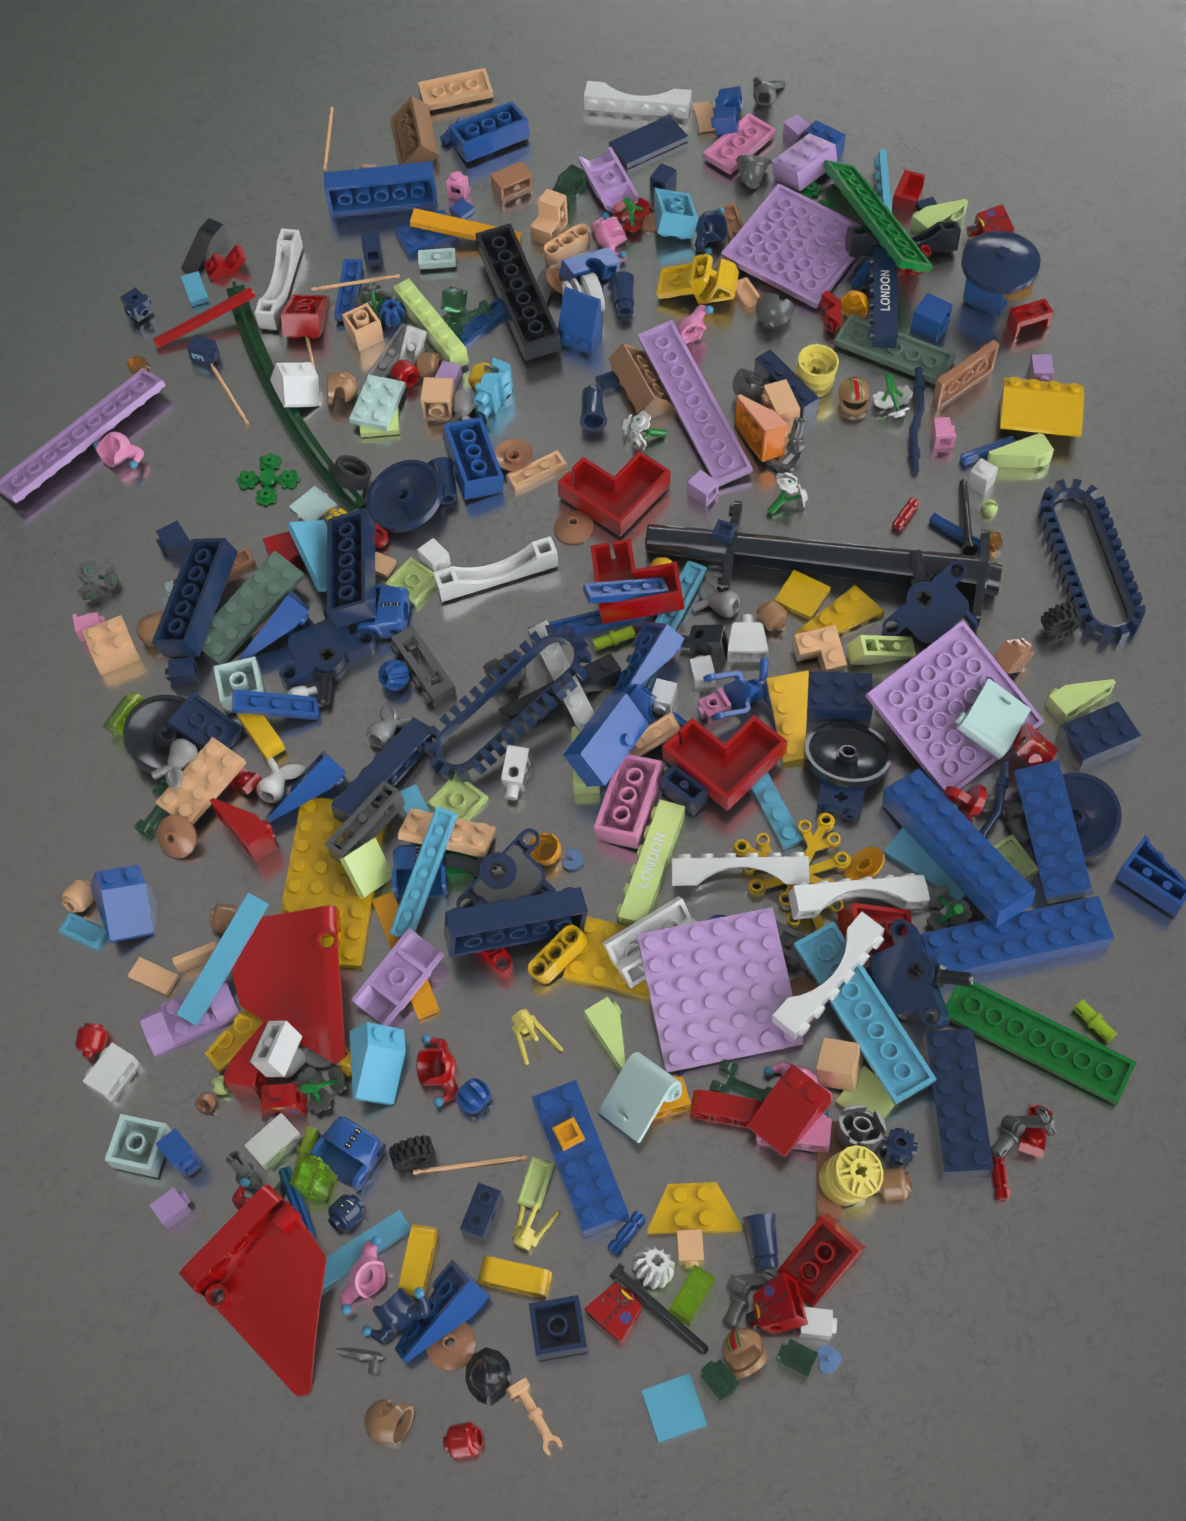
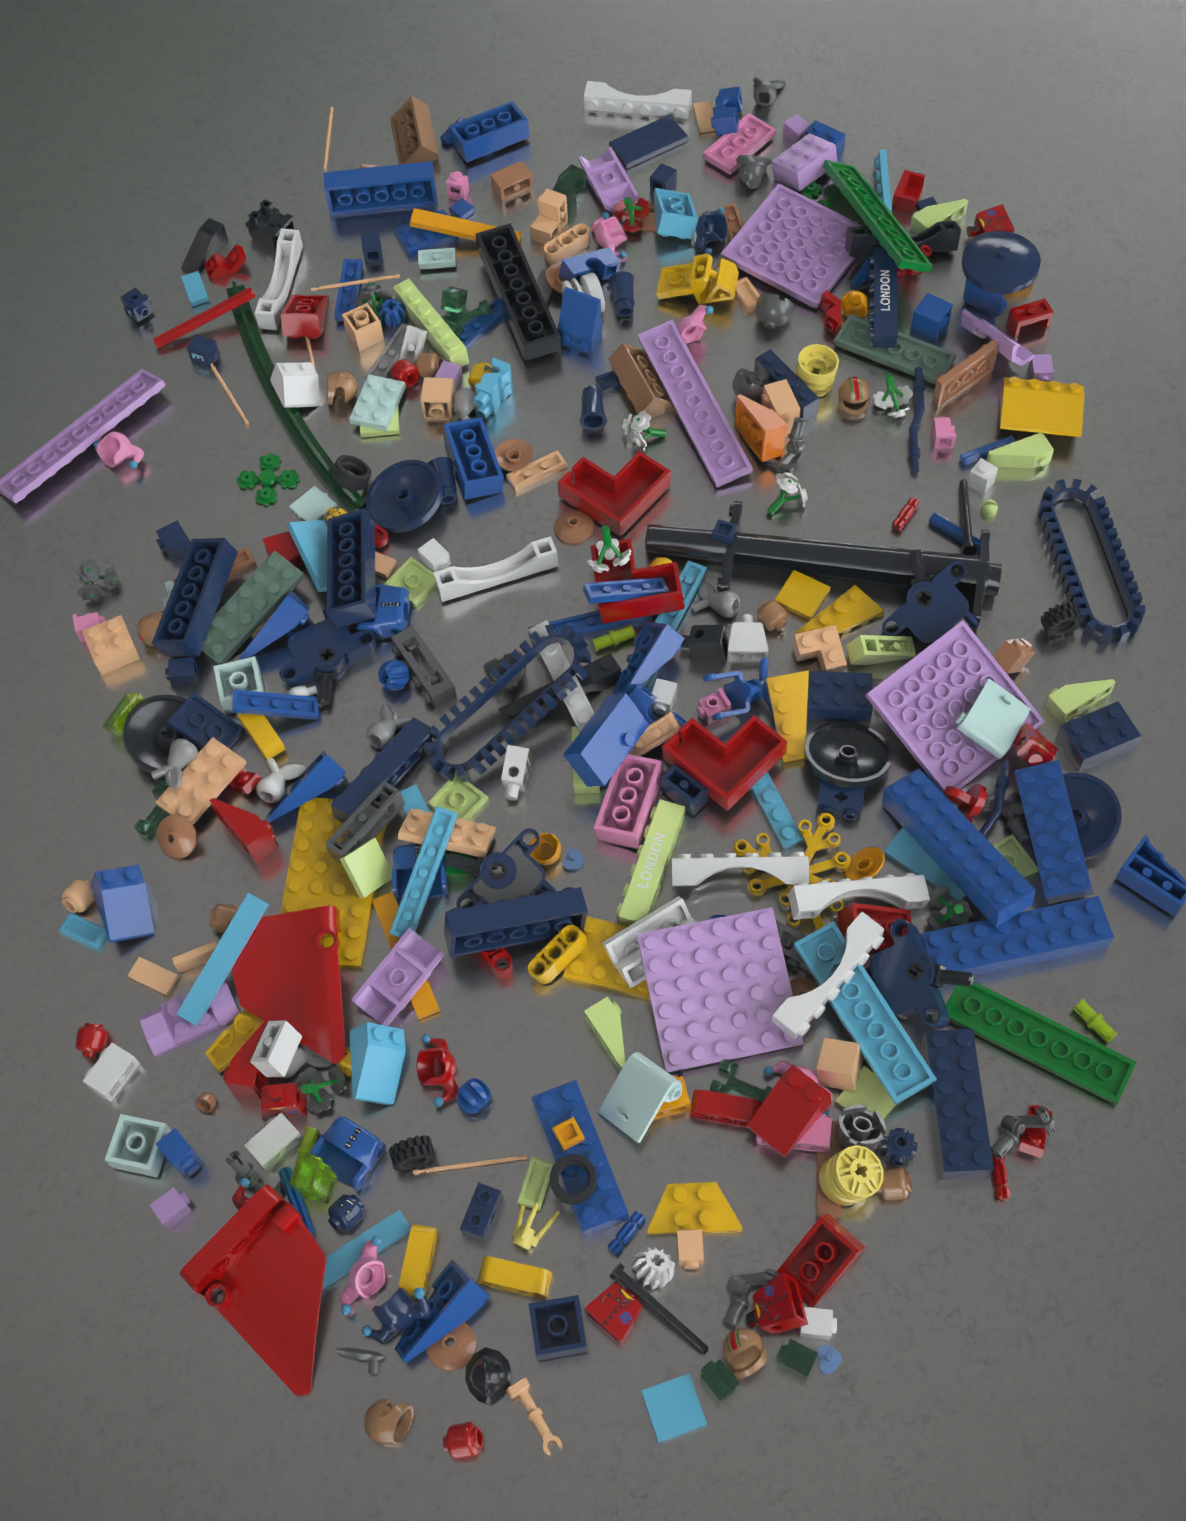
clear orange tile [127,356,151,375] -> none
yellowish green hinge [211,1076,230,1095] -> none
light nougat plate [418,68,494,111] -> none
light yellow plant [511,1009,563,1065] -> none
clear neon green brick [669,1265,717,1327] -> none
lavender brick [687,470,719,507] -> none
white brick [689,655,716,691] -> none
dark blue plant [742,1213,779,1271] -> none
clear orange tile [980,531,1003,552] -> none
none -> black hips [245,199,297,251]
none -> black tyre [550,1154,597,1205]
none -> white plant [587,526,631,573]
none -> lavender piece [961,309,1036,366]

